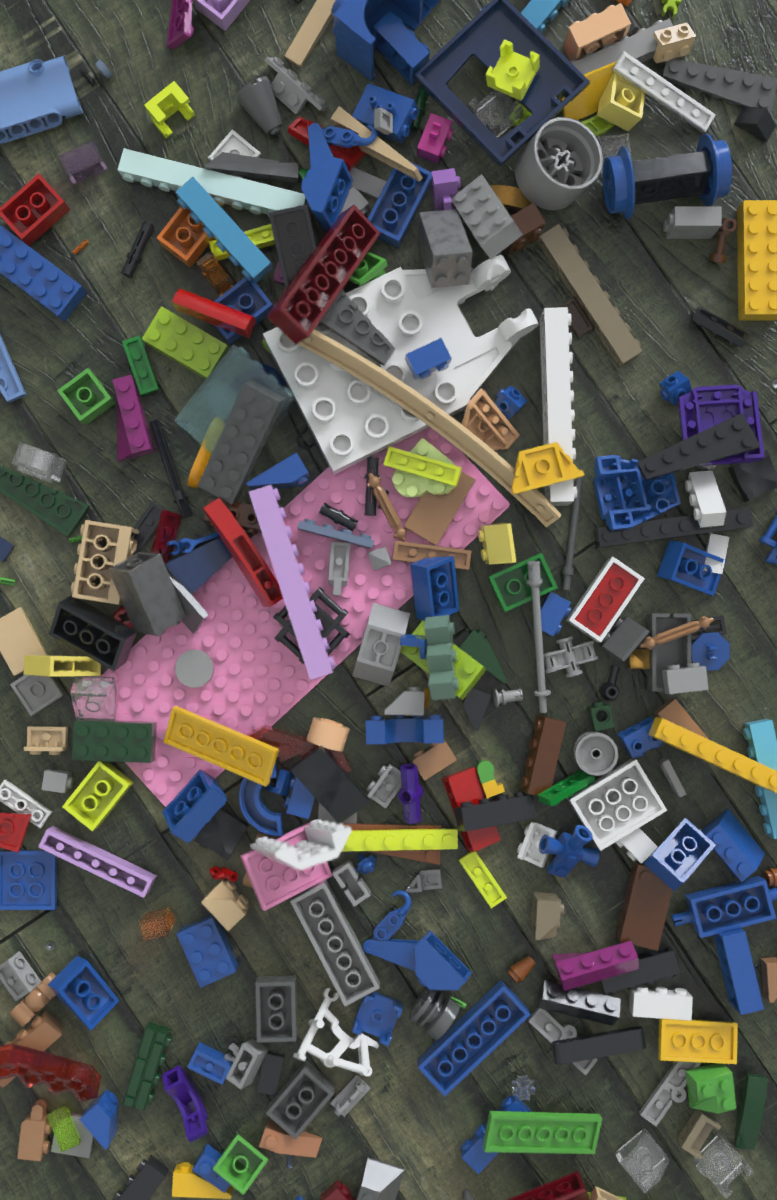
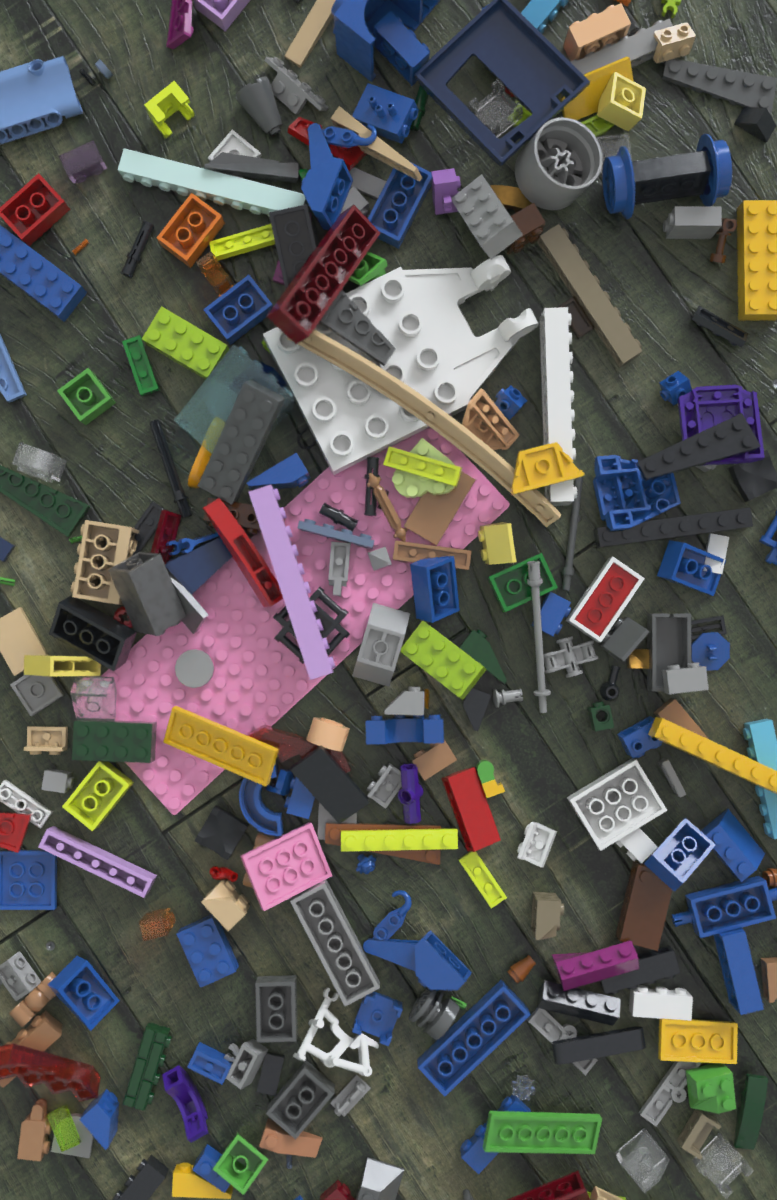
magenta wedge [112,375,155,462] -> none
blue brick [162,769,227,843] -> none
red brick [172,289,256,338] -> none
dark azure brick [176,177,273,284] -> none
white slope [250,819,351,870] -> none
light grey piece [332,859,371,906] -> none
light grey plate [374,107,393,135] -> none
blue tile [400,634,428,659] -> none
blue brick [405,337,452,380] -> none
flat silver slope [406,868,444,893] -> none
dark pink brick [417,113,454,163] -> none
flat silver brick [417,209,473,288] -> none
sand green brick [424,615,459,700] -> none
black brick [454,791,537,832] -> none
neon yellow panel [486,39,540,101] -> none
reddish brown brick [520,715,566,796] -> none
green plate [538,770,595,807] -> none
blue brick [539,825,600,878] -> none
light grey wheel [573,730,618,776] -> none
white tile [612,51,715,133] -> none
medium nougat wheel [640,616,714,650] -> none
white brick [685,470,726,528] -> none

